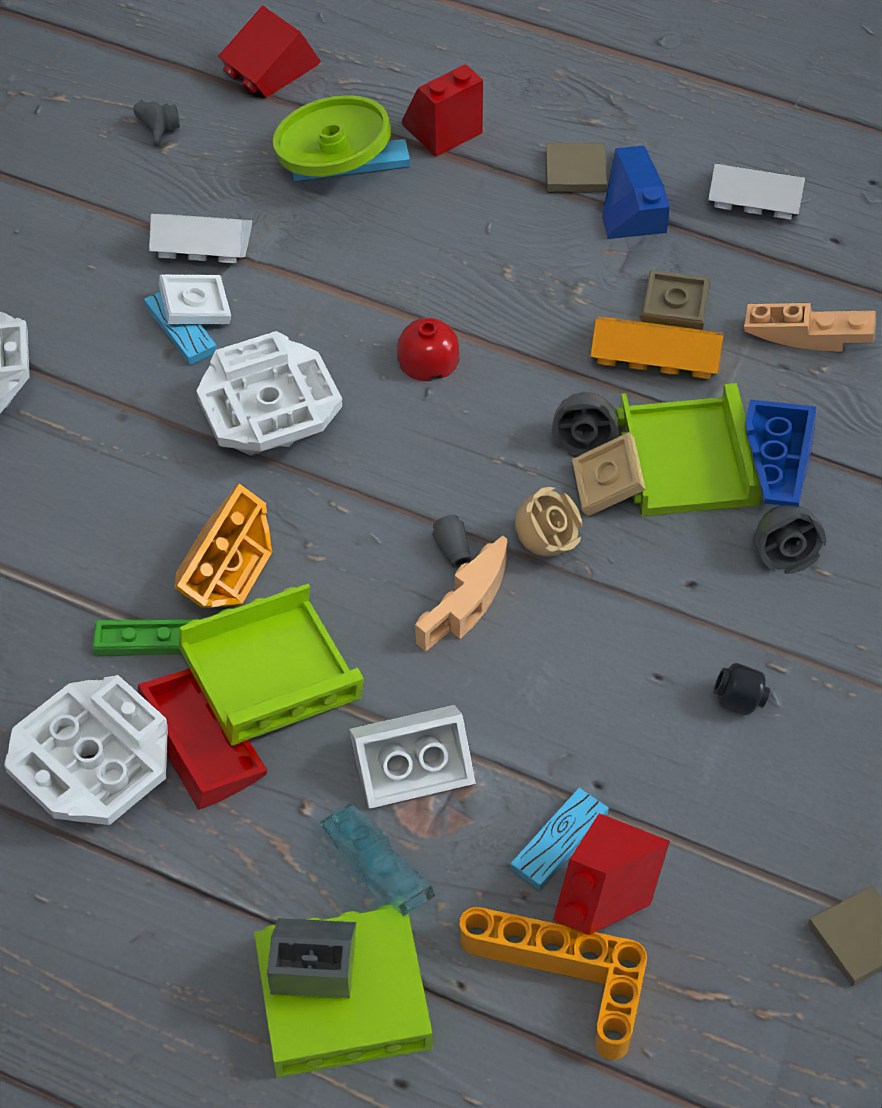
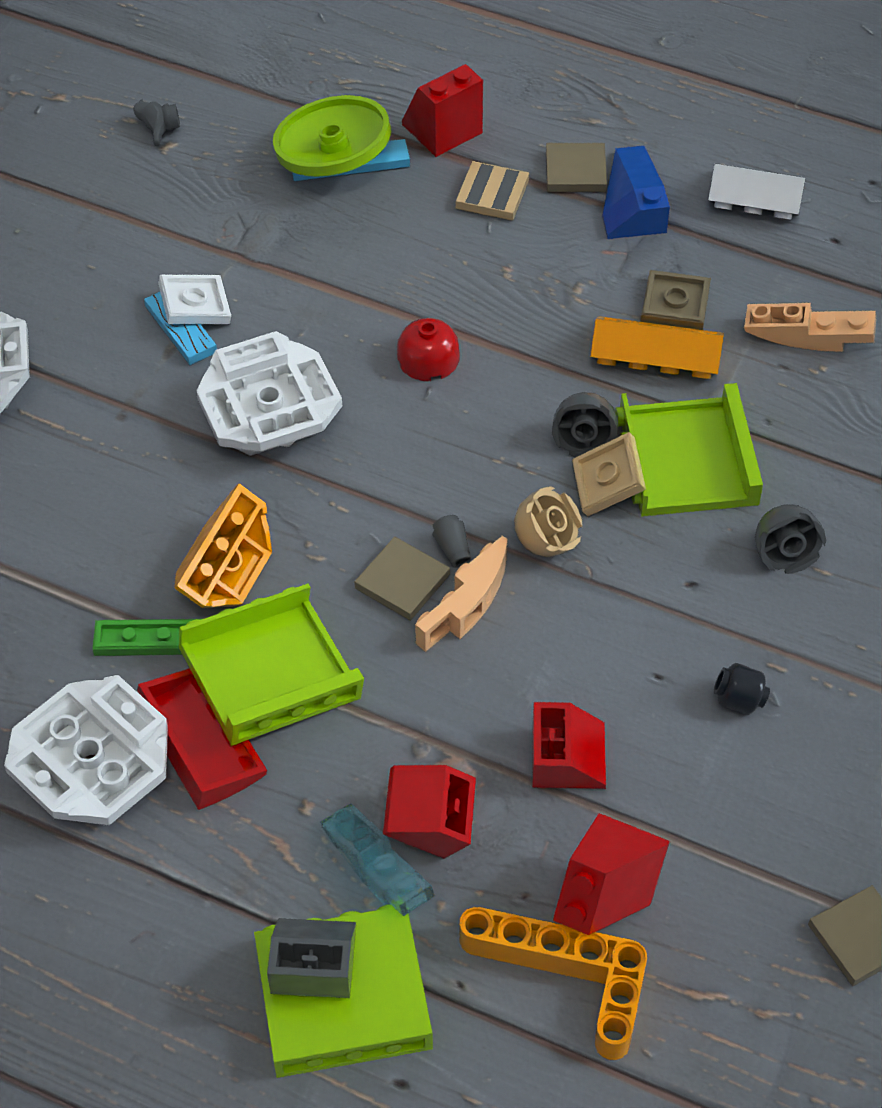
white slope [149,214,252,263] -> none
red slope [218,5,321,98] -> none
white slope [349,705,476,809] -> none
medium azure tile [510,787,609,891] -> none
blue wedge [745,399,816,507] -> none
none -> dark tan tile [354,536,450,621]
none -> red slope [383,765,476,859]
none -> tan tile [456,161,529,221]
none -> red slope [532,702,606,789]

